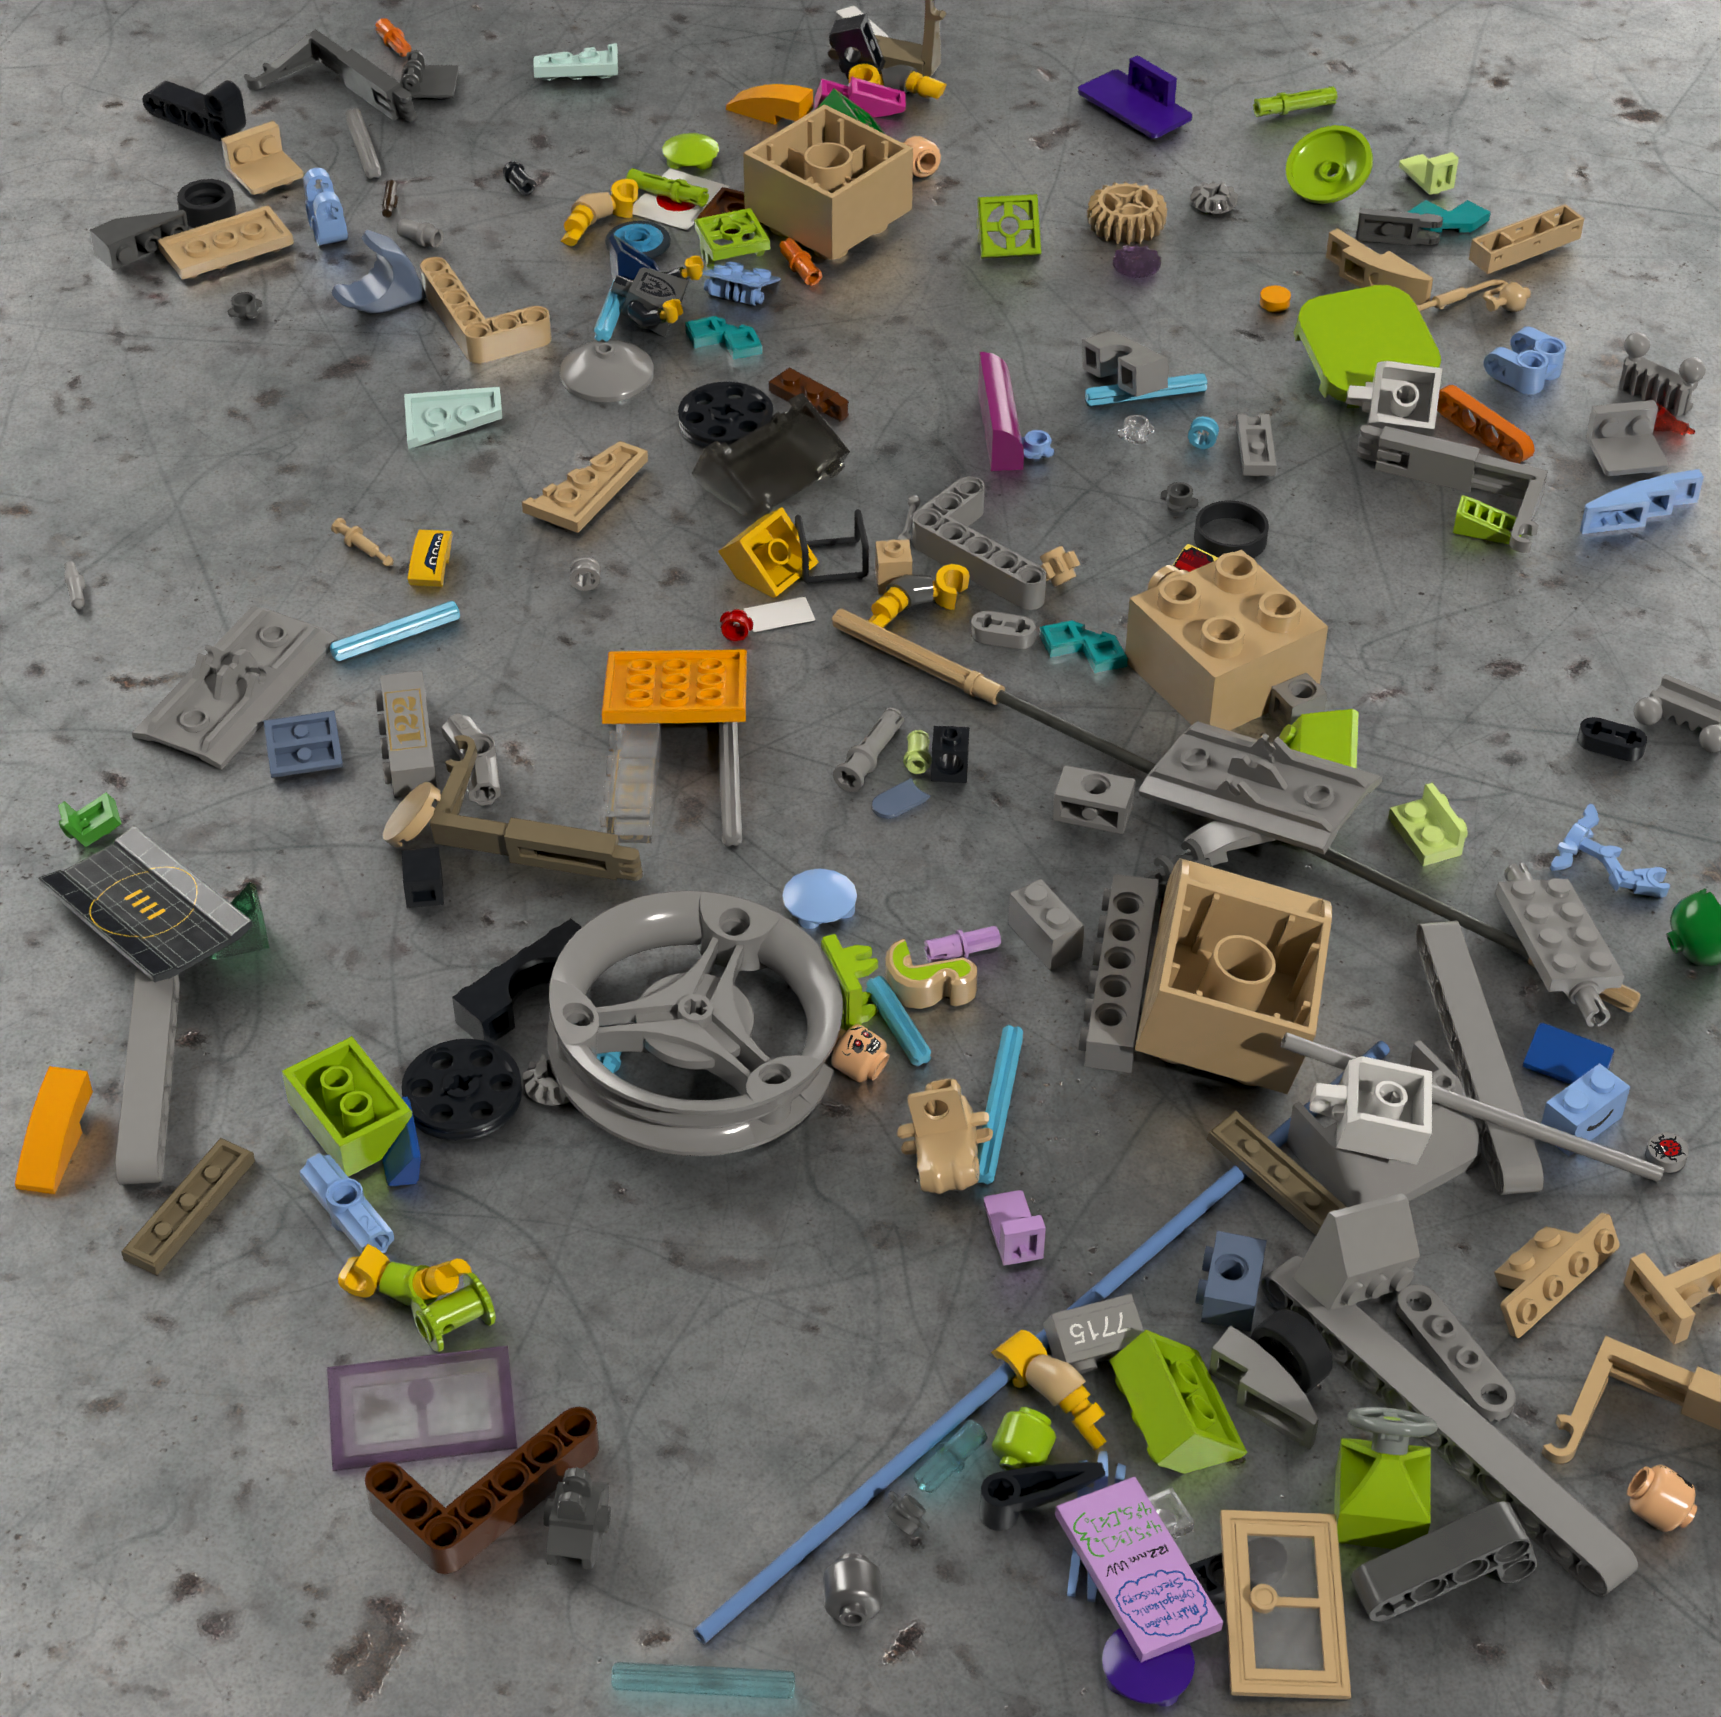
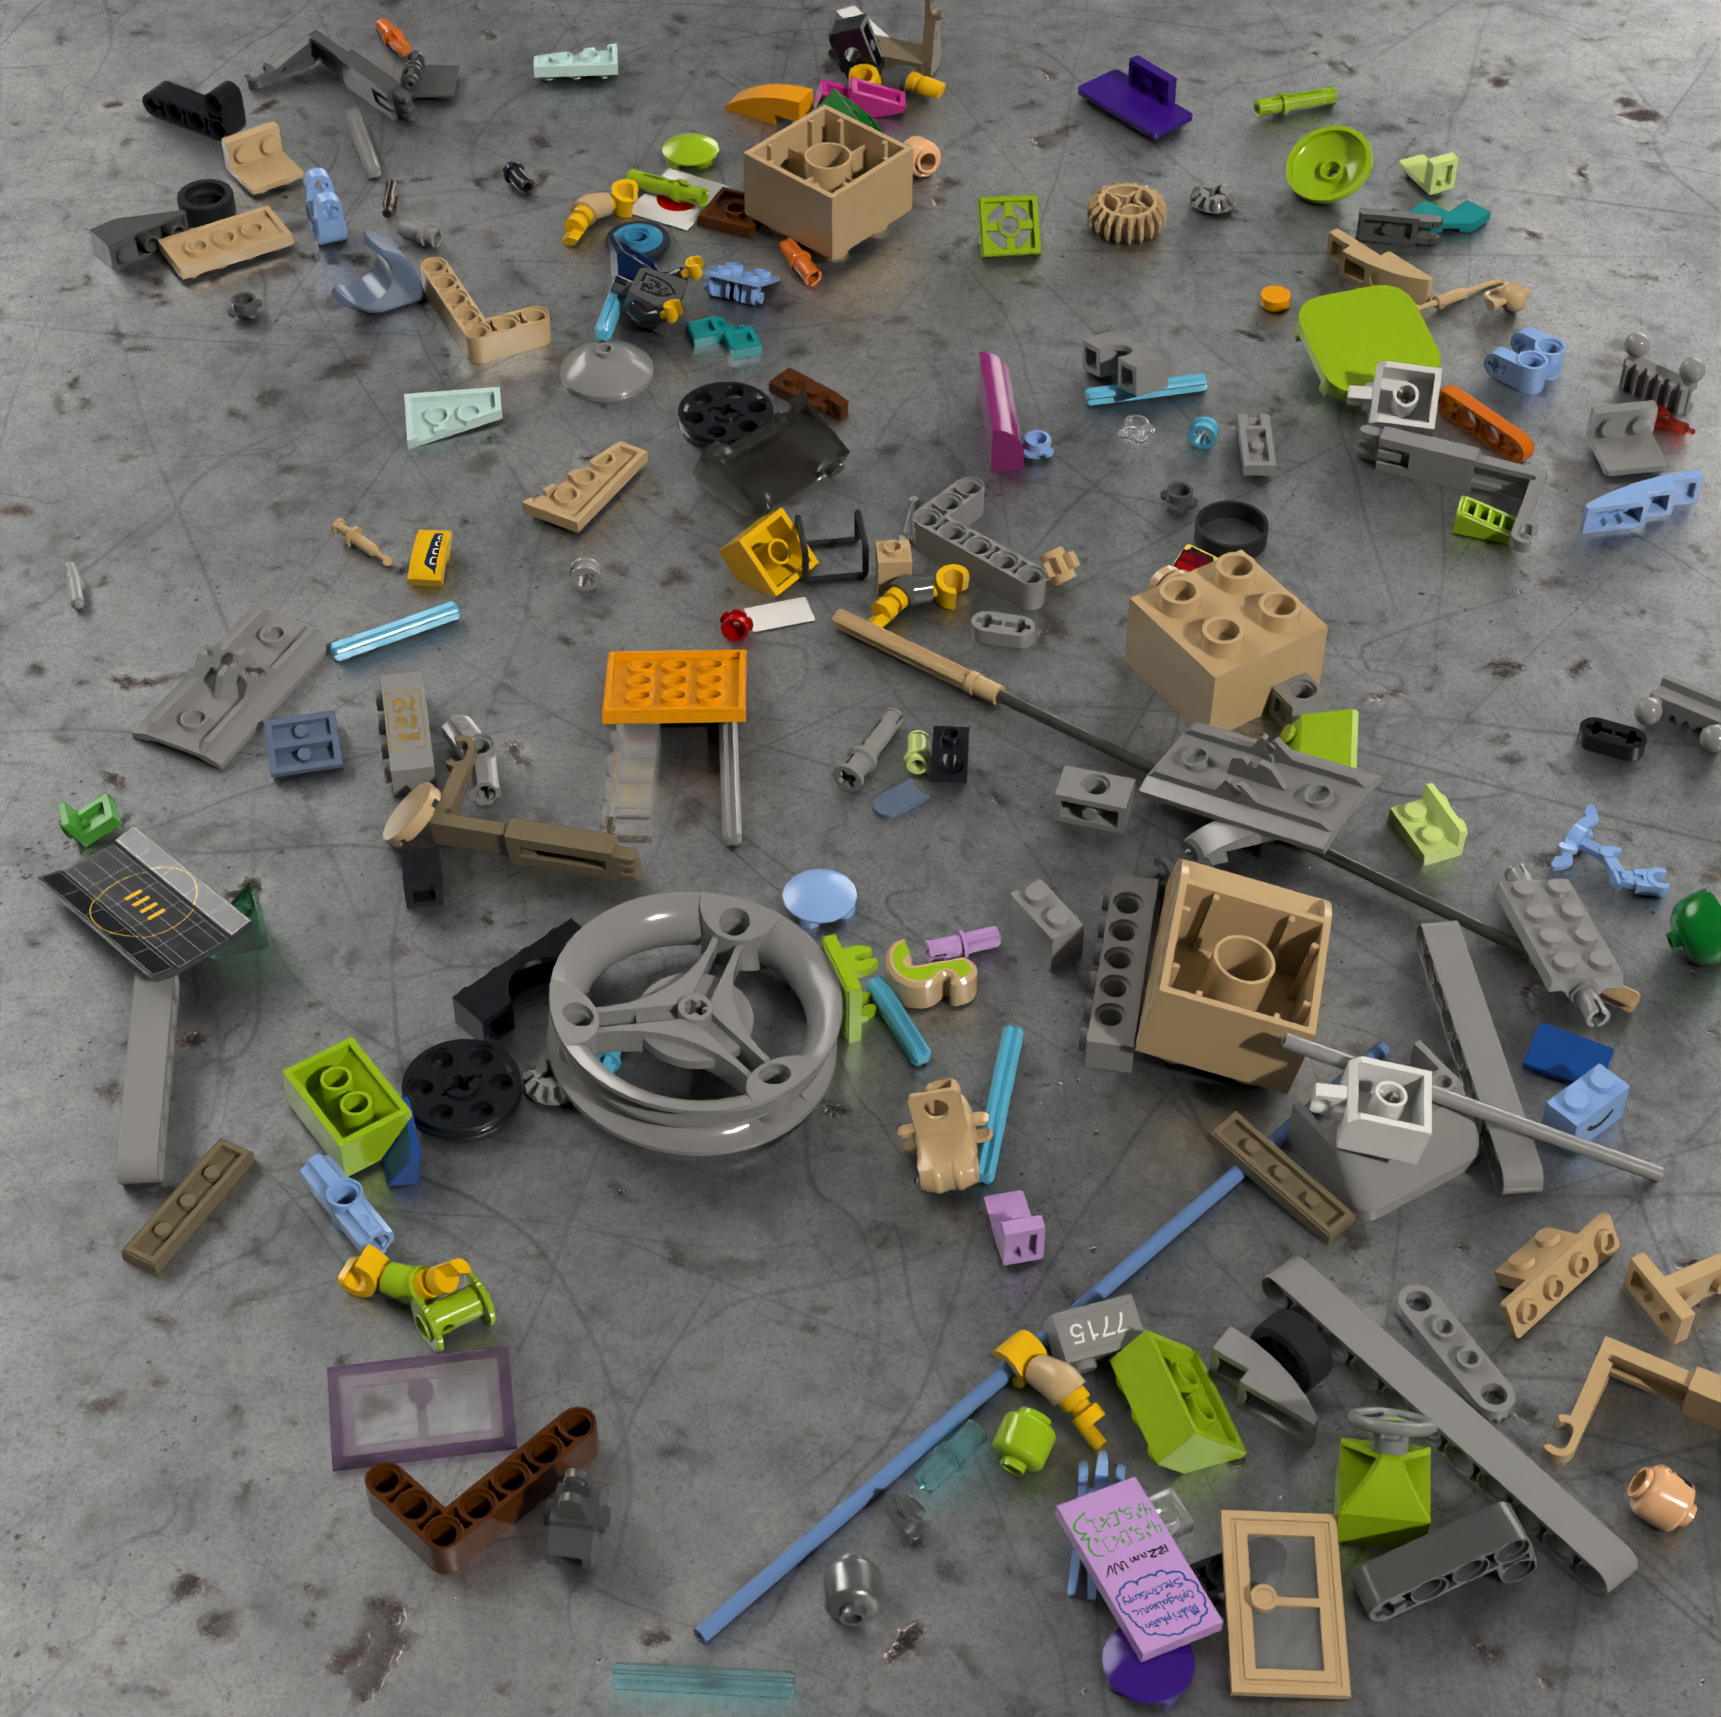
light orange slope [15,1066,93,1194] -> none
lime piece [694,208,770,267] -> none
light nougat head [831,1024,890,1083] -> none
black piece [979,1462,1106,1531] -> none
teal tile [1039,620,1128,673] -> none
clear purple gear [1113,244,1161,278] -> none
sand blue brick [1195,1231,1267,1331] -> none
light grey slope [1293,1193,1420,1311] -> none
tan piece [1469,204,1584,274] -> none
light grey tile [1645,1132,1689,1173] -> none

